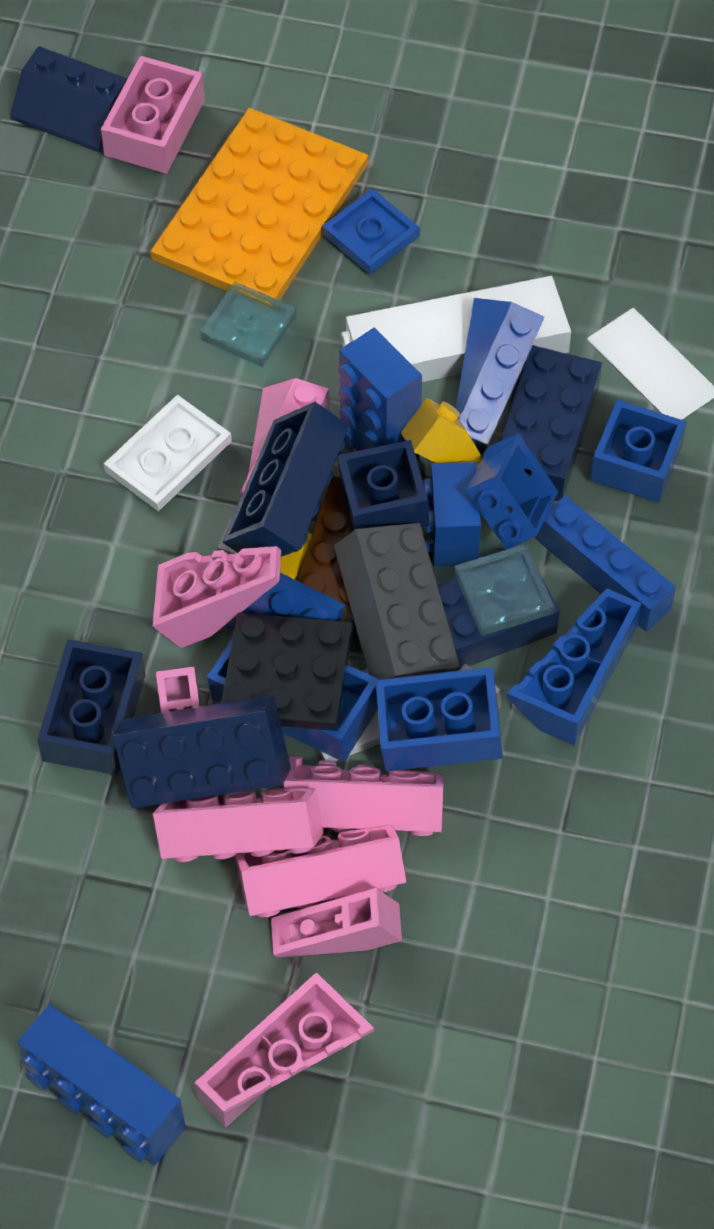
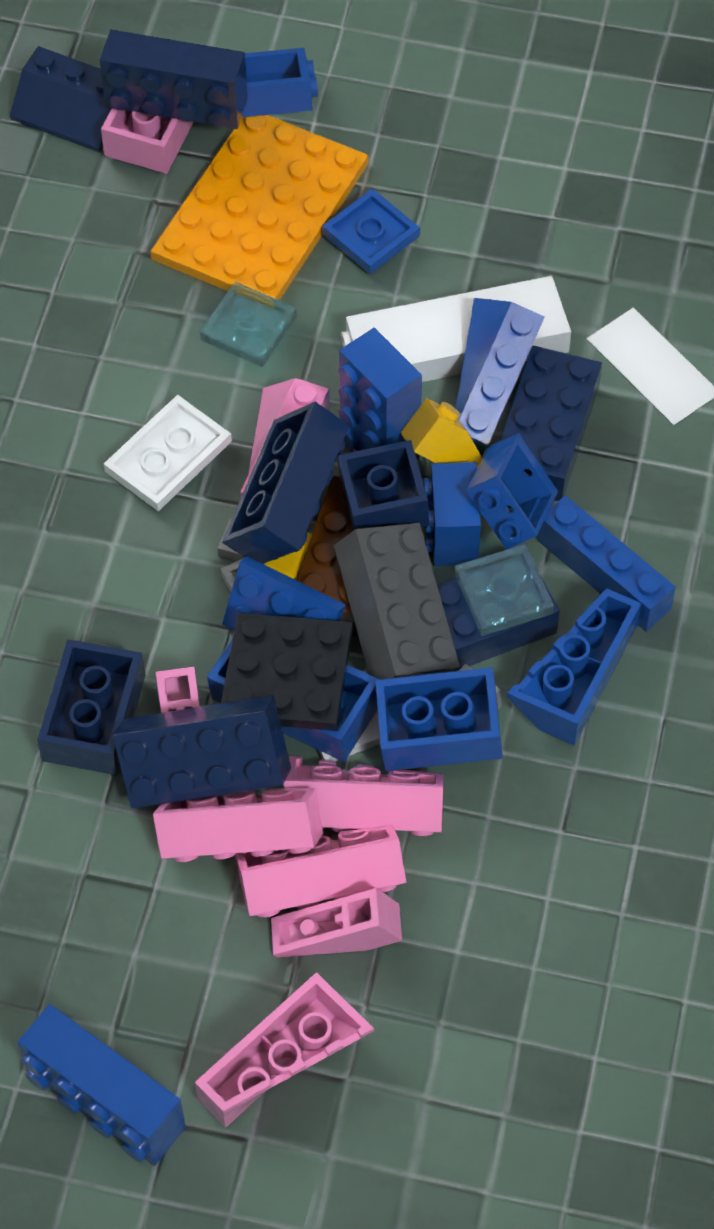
bright pink wedge [152,546,281,648] -> none
blue brick [590,399,687,503] -> none
none -> dark blue brick [99,29,248,129]
none -> blue window [242,48,318,117]

